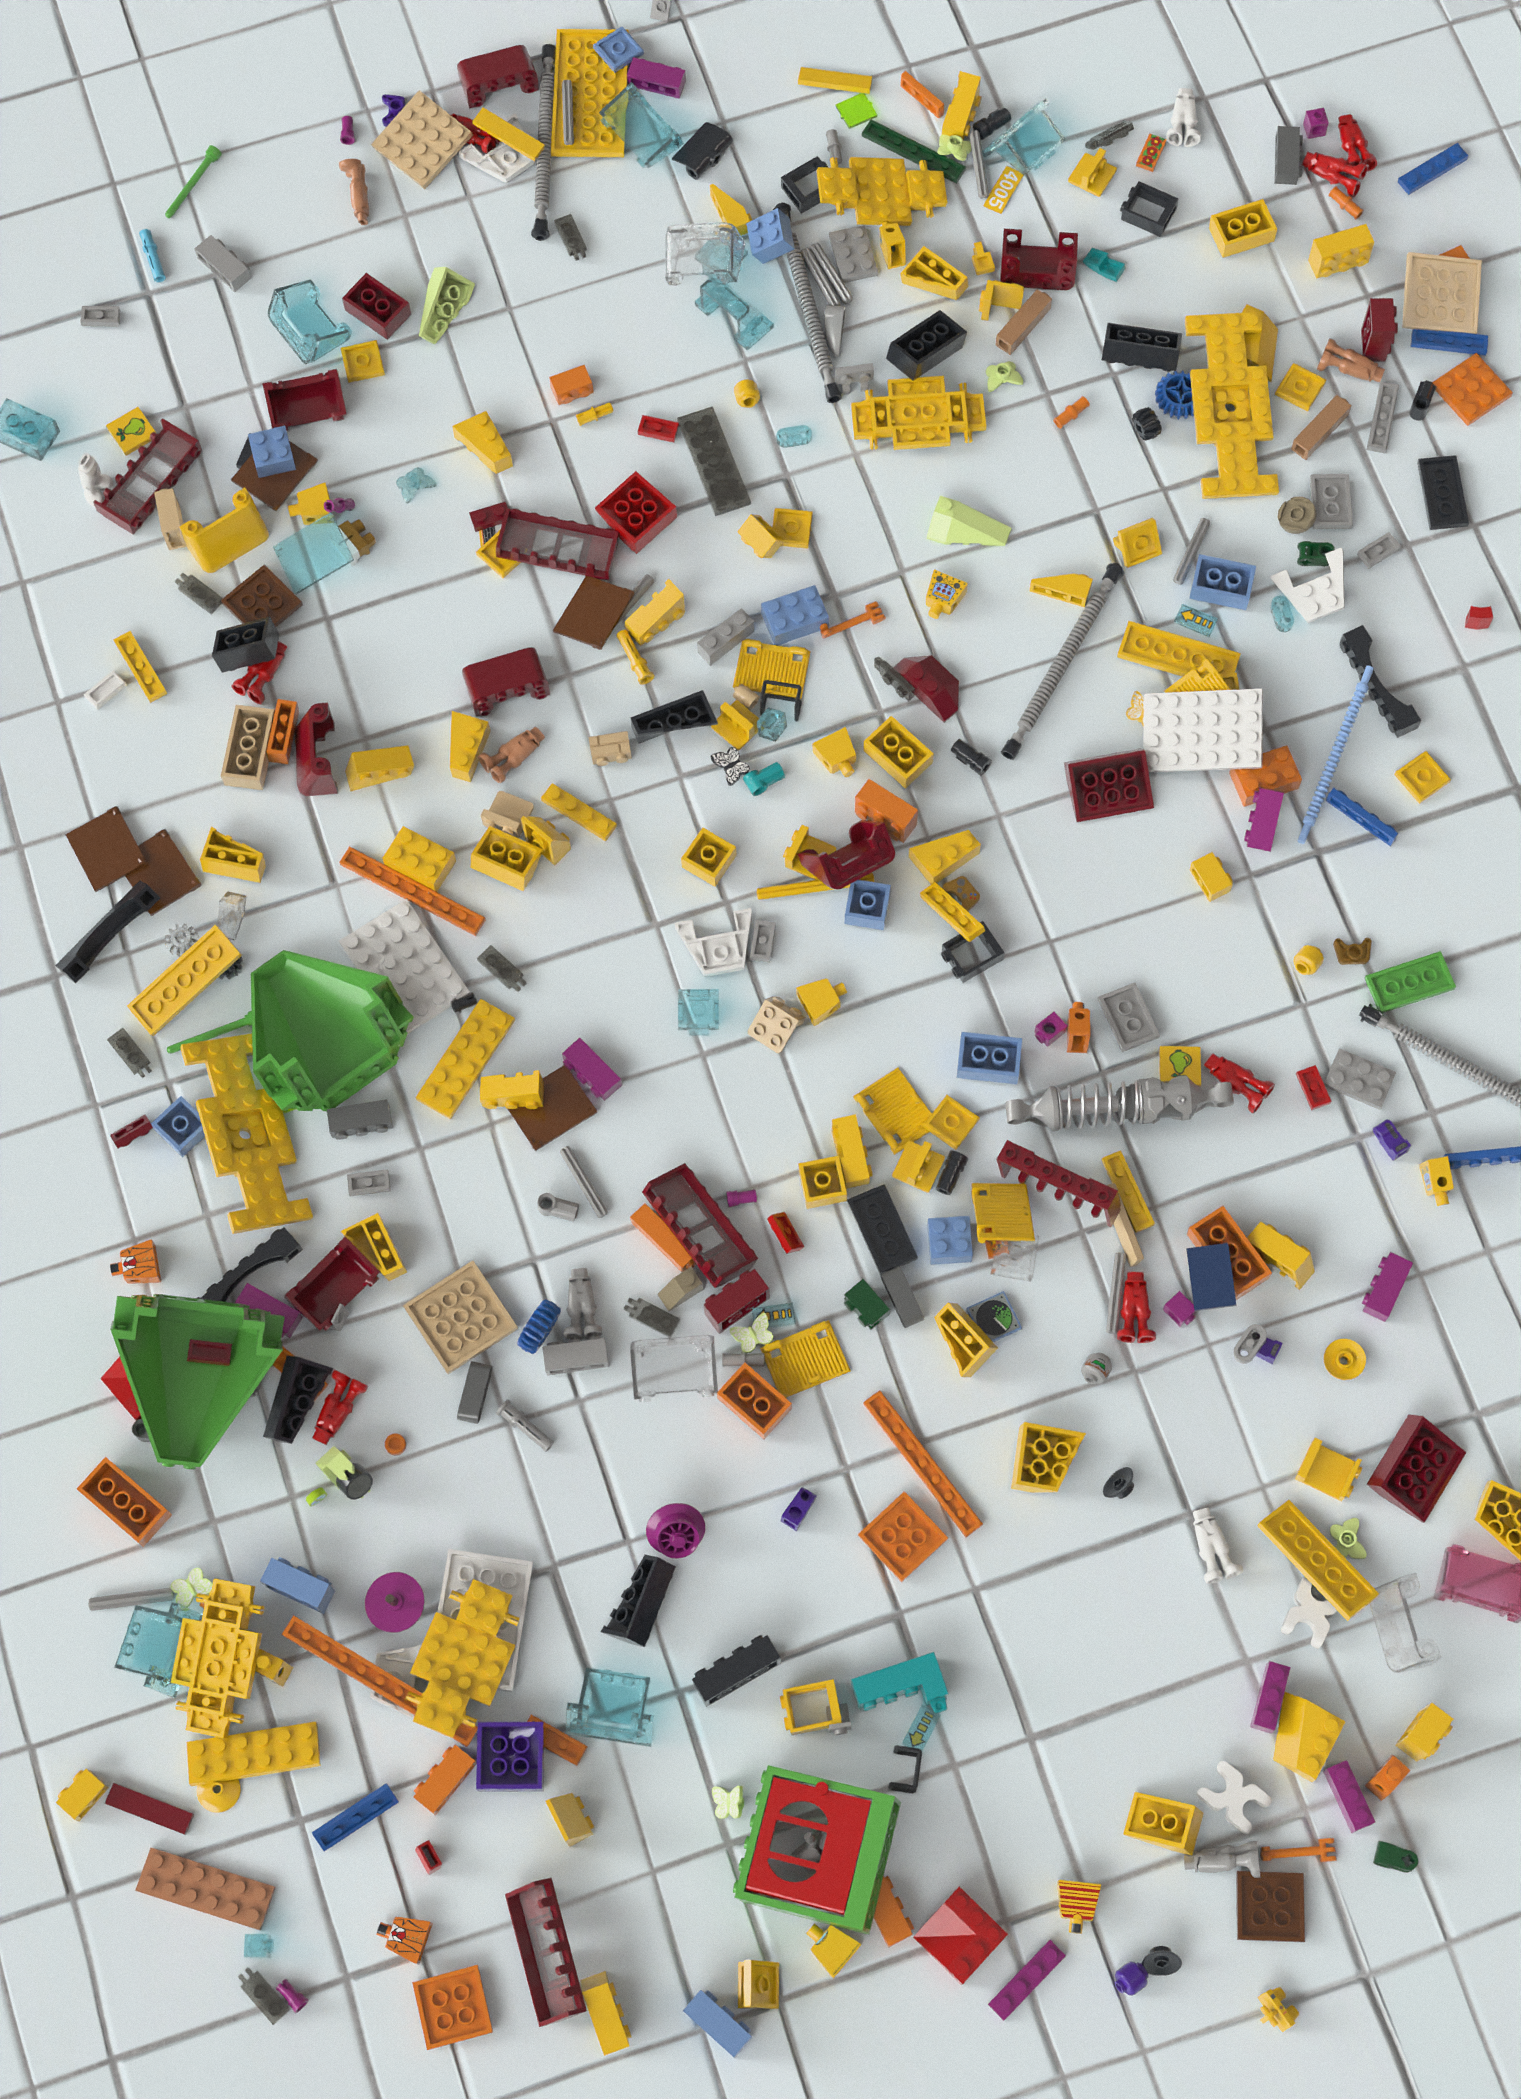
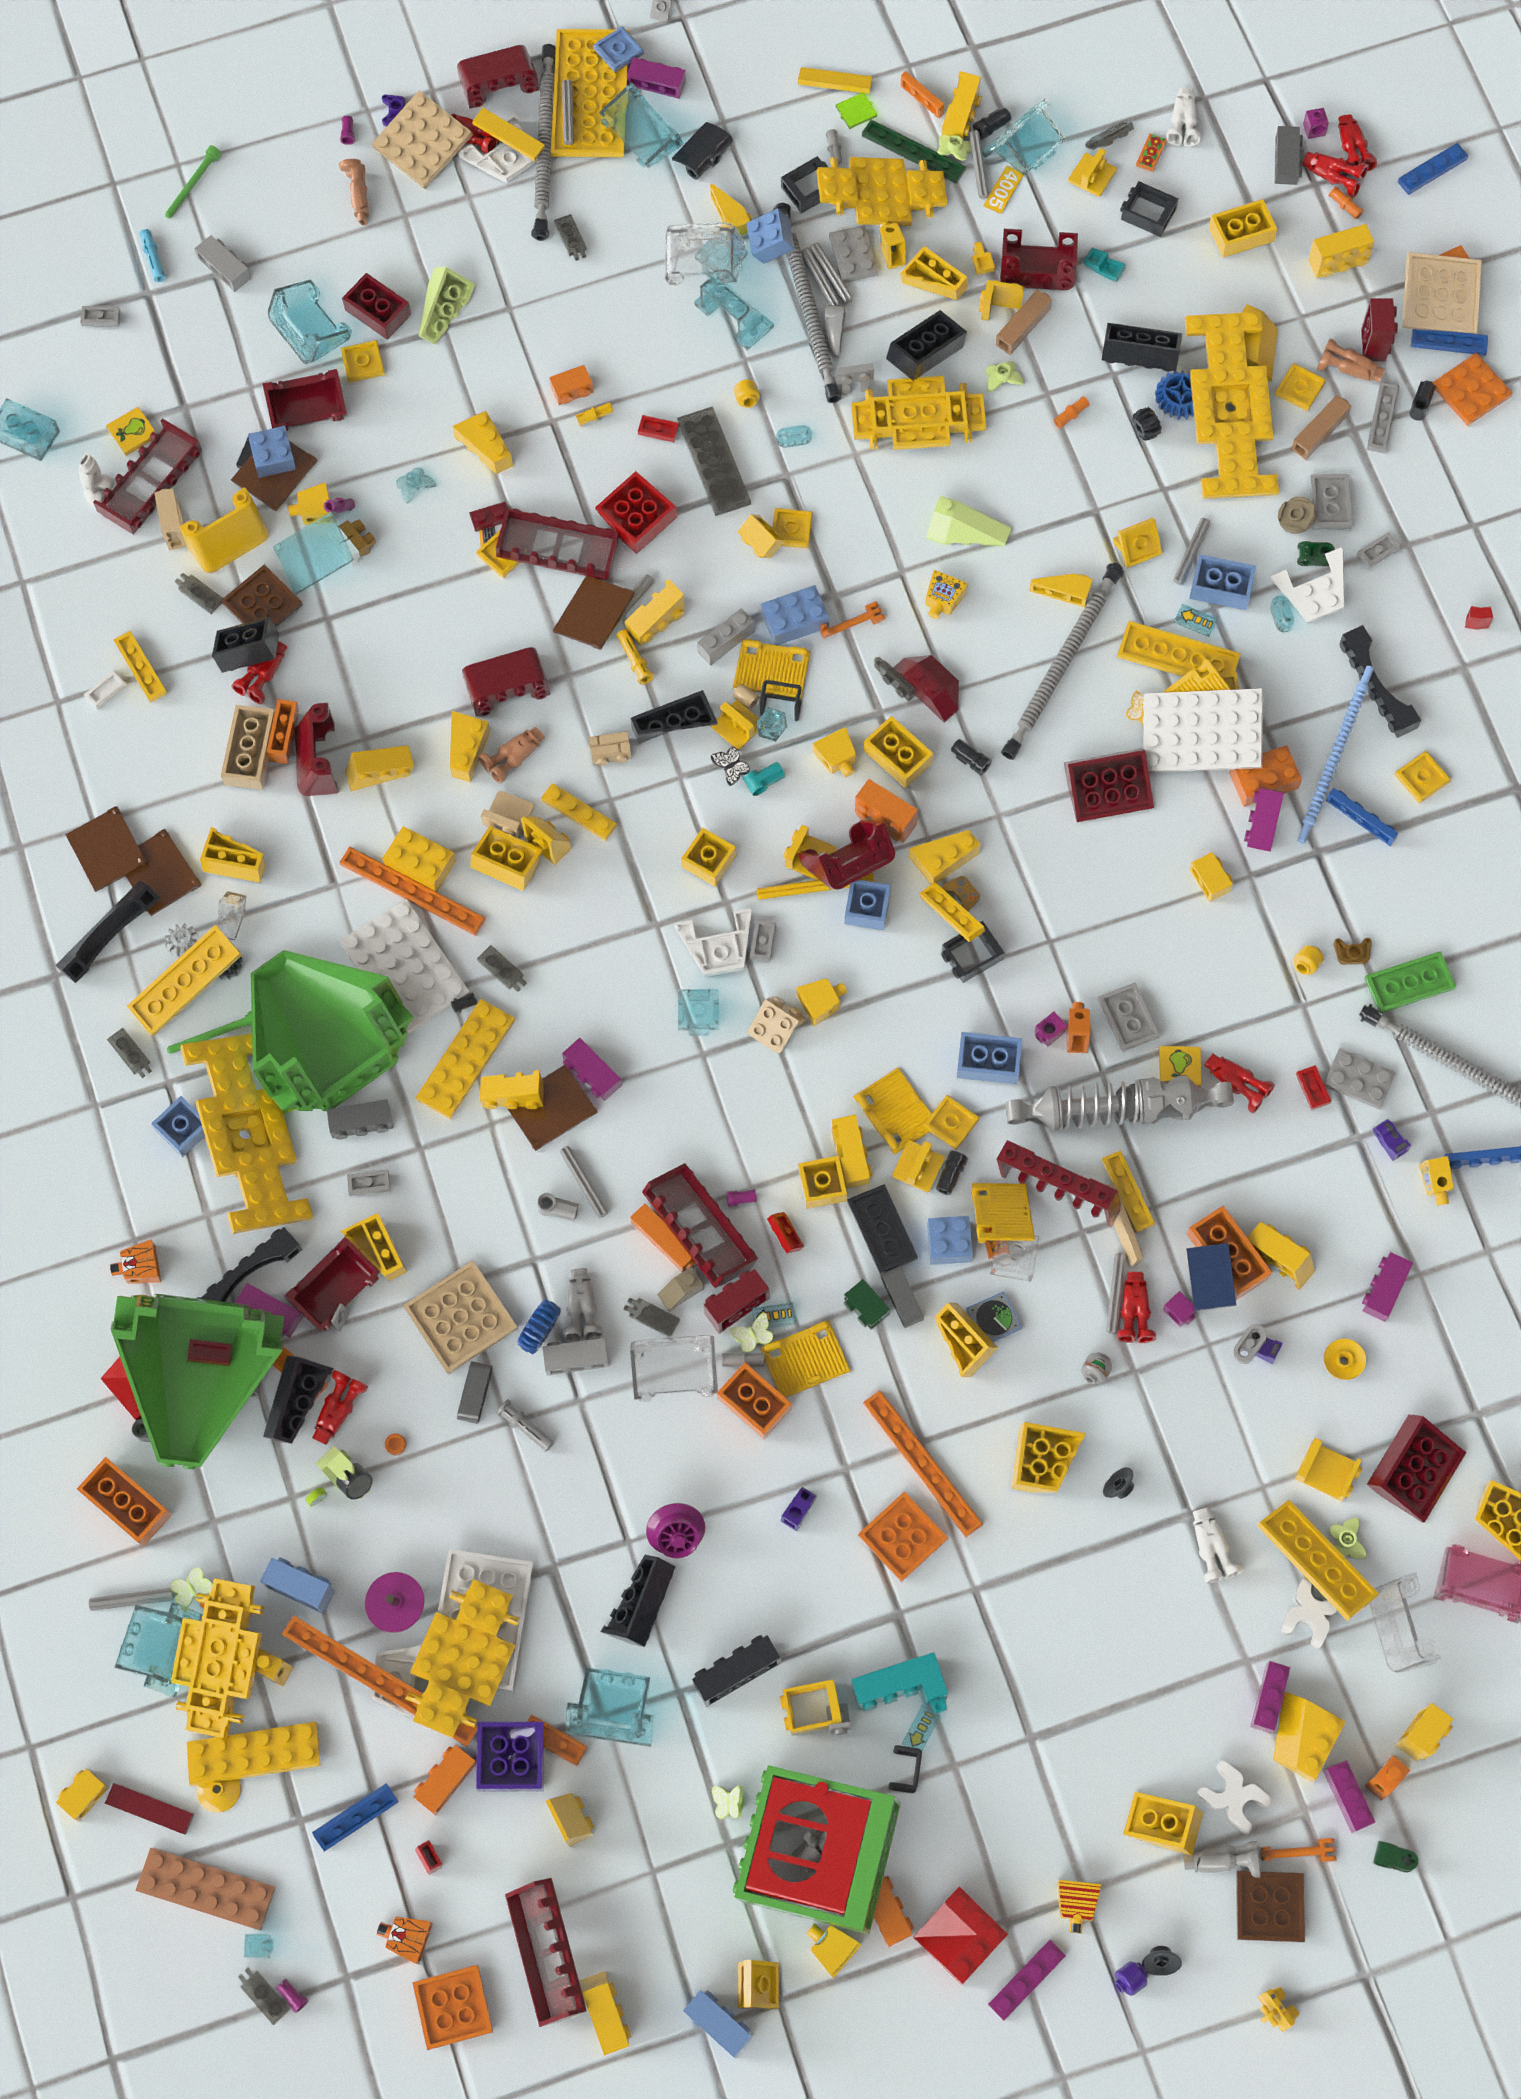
dark red plate [110,1114,153,1149] -> none
black plate [1417,455,1469,530] -> none

